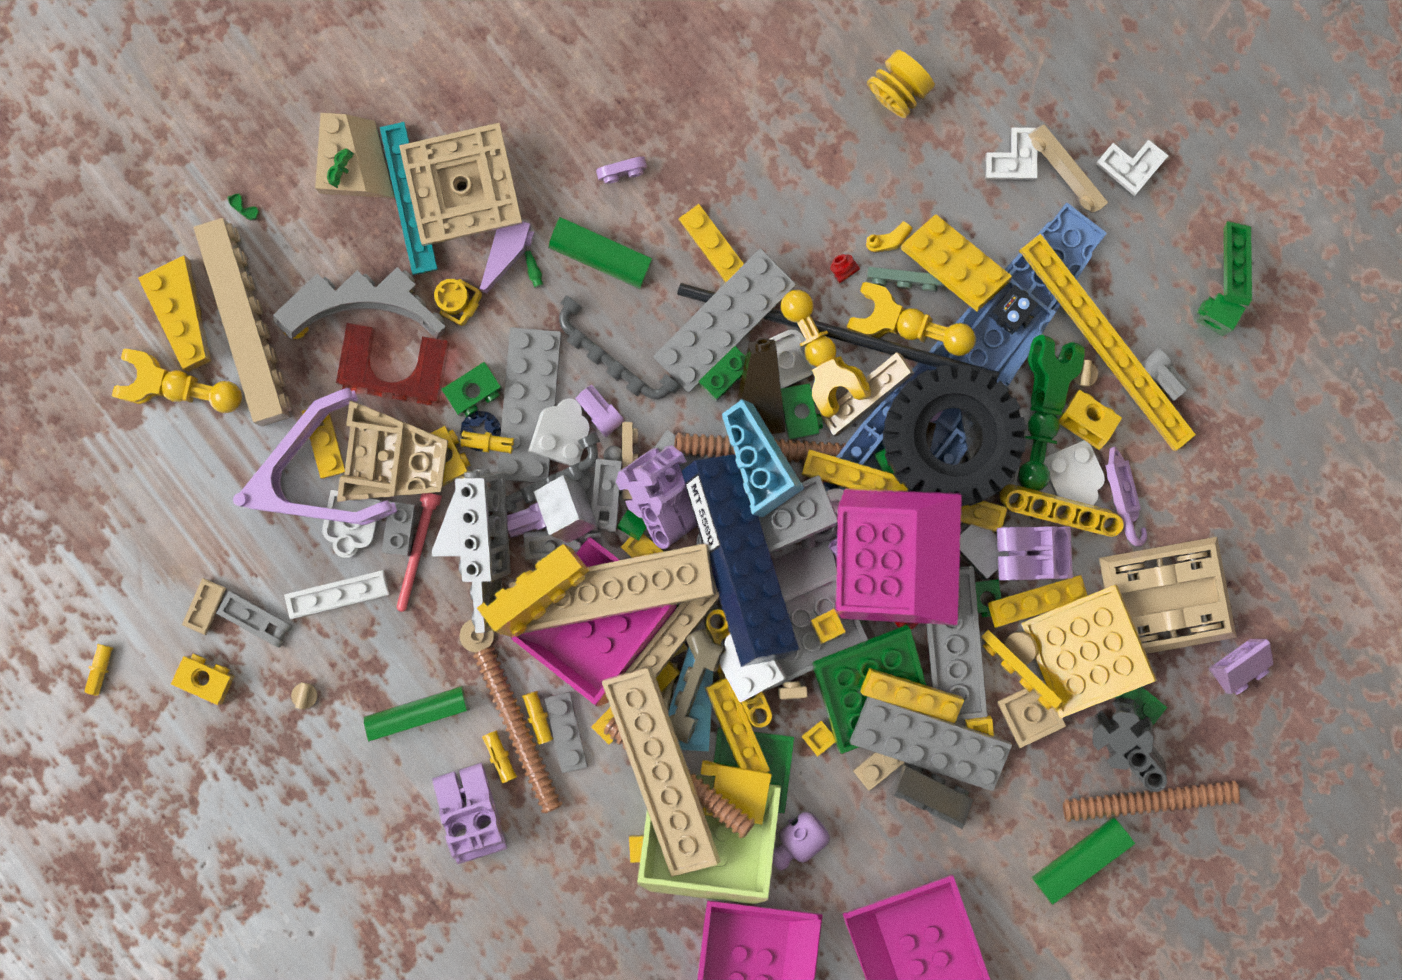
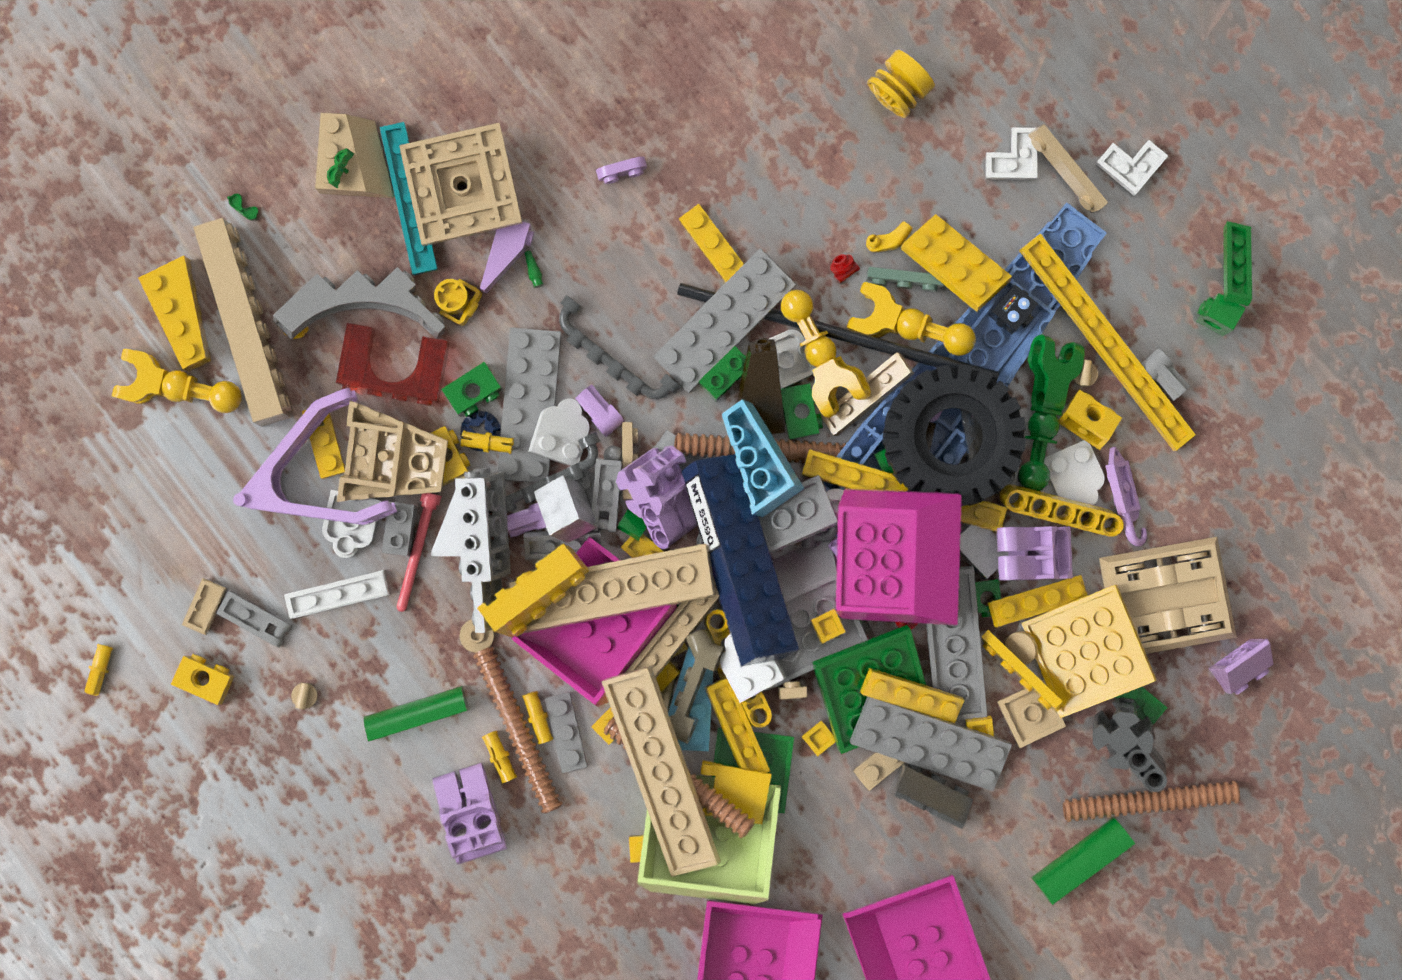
green brick [548,217,653,289] -> none
lavender piece [772,812,830,870] -> none

